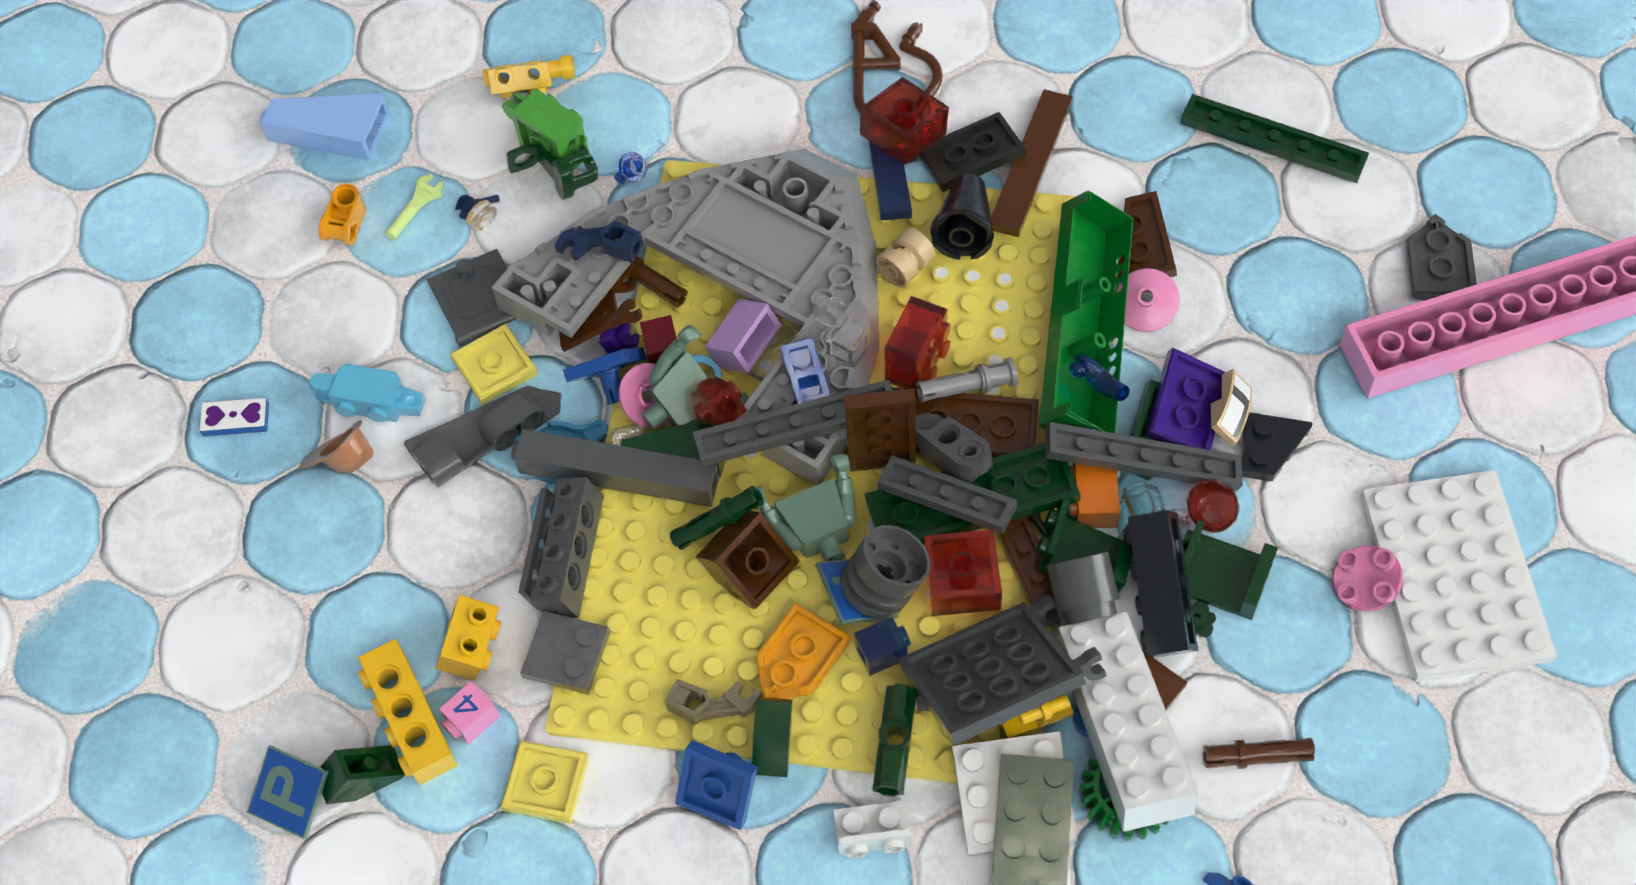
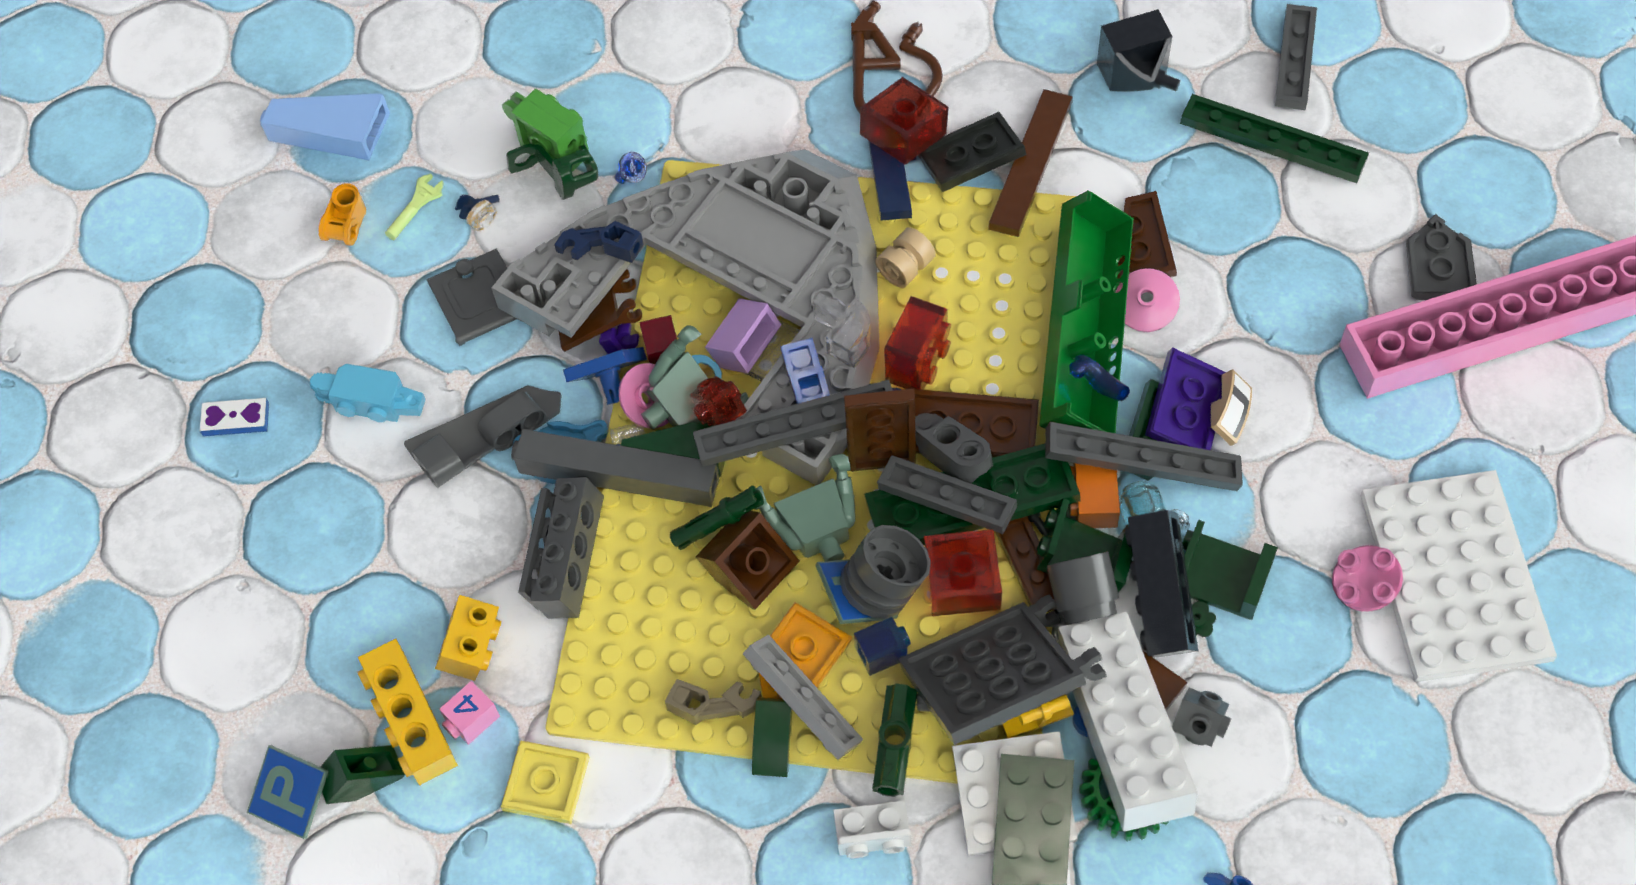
nougat piece [299,420,374,473] -> none
light yellow tile [450,323,538,406] -> none
yellow brick [483,54,576,98] -> none
flat silver plate [520,611,610,695] -> none
reddish brown pin [627,256,688,308] -> none
blue tile [675,740,758,830] -> none
light grey pin [916,357,1018,402] -> none
black cone [930,174,994,260] -> none
clear red hair [1186,479,1240,533] -> none
reddish brown pin [1203,738,1315,769] -> none
black wing [1241,412,1312,482] -> none
none -> light grey plate [743,634,863,760]
none -> black piece [1097,9,1181,92]
none -> dark grey brick [1172,687,1231,747]
none -> dark grey plate [1275,4,1317,110]

